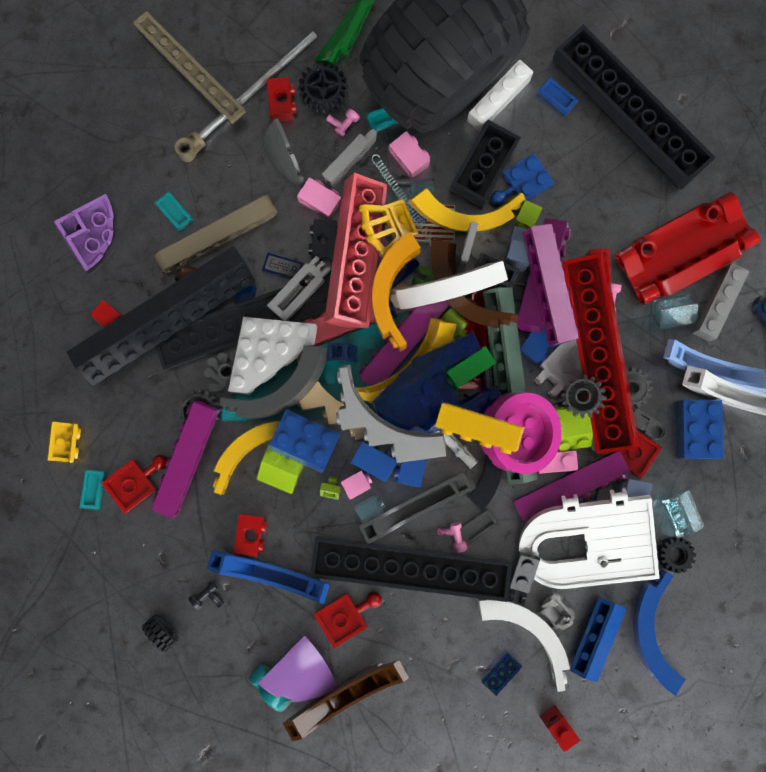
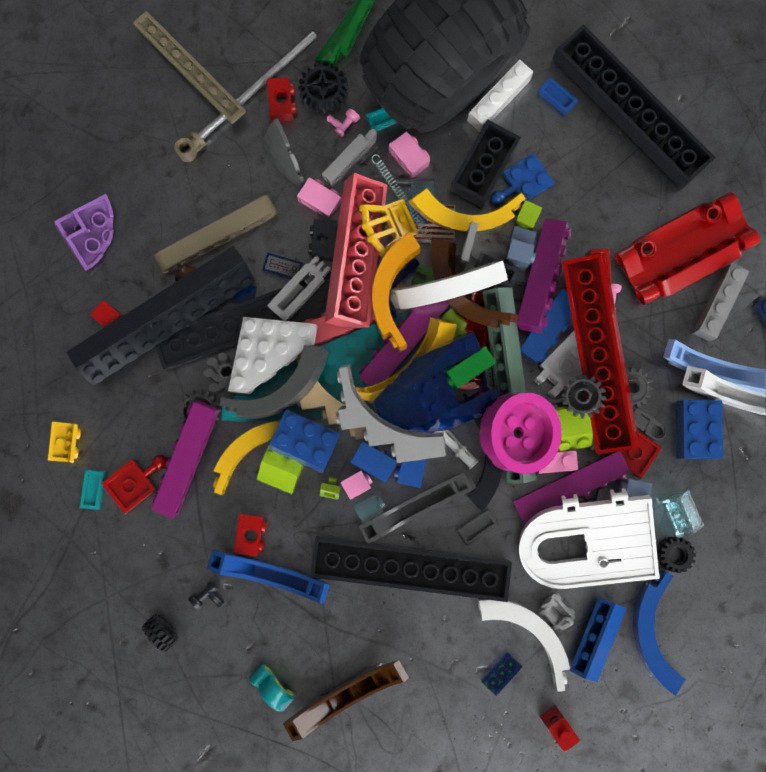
teal tile [155,191,194,232] -> none
medium lavender brick [258,636,337,702] -> none
red plate [313,592,382,648] -> none
dark blue leg [327,342,357,363] -> none
yellow brick [435,403,525,454] -> none
bright pink piece [437,522,468,553] -> none
hinge [508,552,540,606] -> none
brick [522,224,579,346] -> none
clear light blue brick [653,293,699,330] -> none

